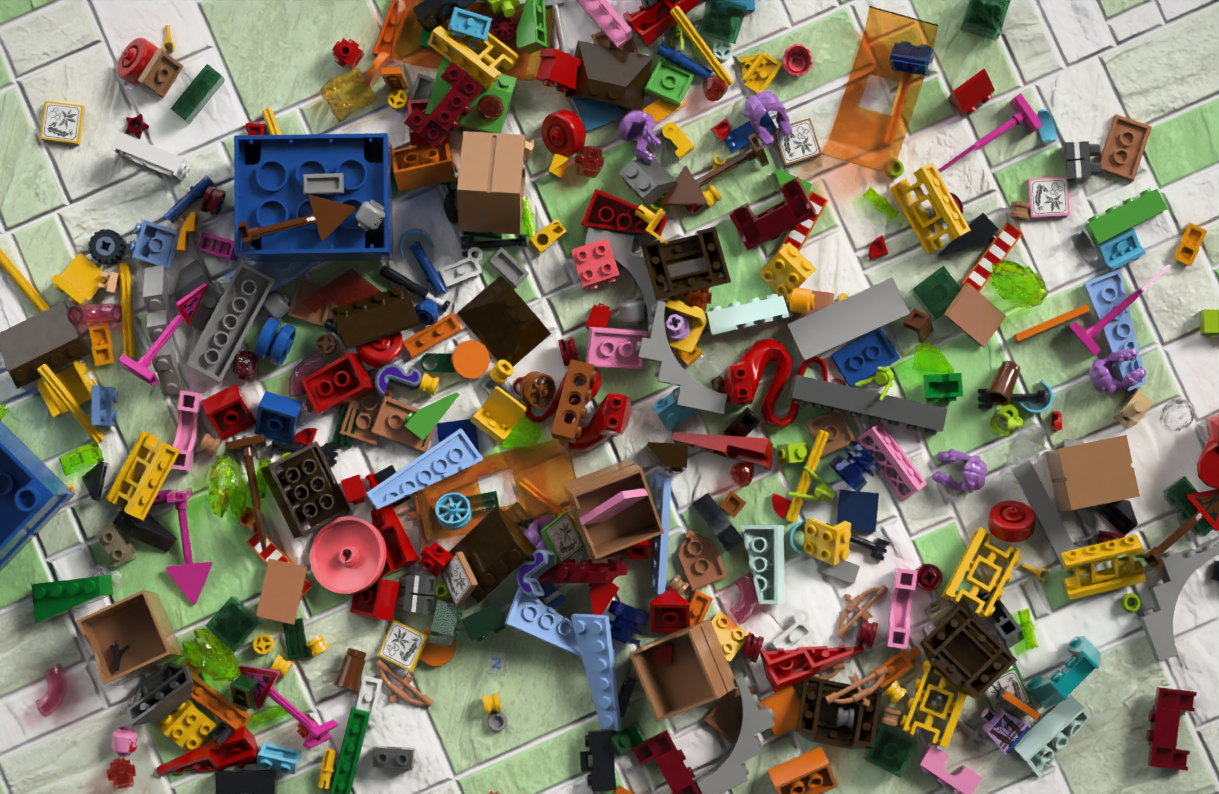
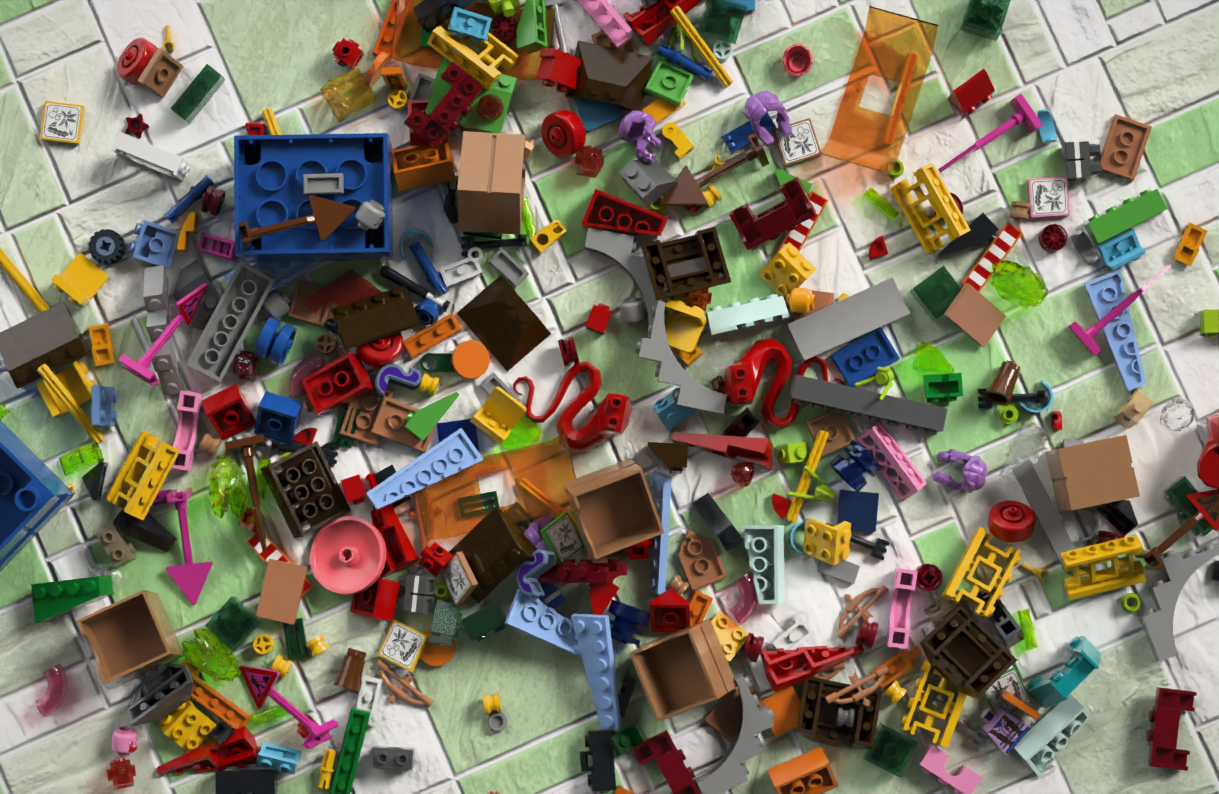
clear pink cylinder [67,303,122,325] -> none
light nougat tile [98,272,119,293] -> none
black bar [110,640,129,671] -> none
yellow axle [119,263,136,359] -> none
dark green slope [230,675,259,709] -> none
medium azure wheel [435,492,472,530] -> none
clear brick [485,647,508,676] -> none
yellow wheel [489,359,514,384] -> none
dark orange wheel [519,371,556,408] -> none
yellow slope [548,154,569,179] -> none
dark orange brick [551,359,597,443] -> none
coral bracket [572,239,620,291] -> none
bright pink tile [580,488,648,525] -> none
bright pink tile [585,327,647,370] -> none
yellow bracket [635,204,668,244] -> none
red tile [652,644,675,665] -> none
lavender piece [665,314,690,341] -> none
clear red cone [702,76,728,101] -> none
red tile [711,119,731,141] -> none
dark orange tile [719,491,746,518] -> none
yellow slope [740,52,783,94] -> none
medium nougat wheel [879,706,902,727] -> none
clear blue slope [890,41,934,77] -> none
reddish brown panel [903,309,934,343] -> none
lime piece [990,412,1024,437] -> none
orange tile [1013,304,1090,343] -> none
medium lavender hair [1089,348,1147,395] -> none
none -> dark red wheel [1038,224,1068,253]

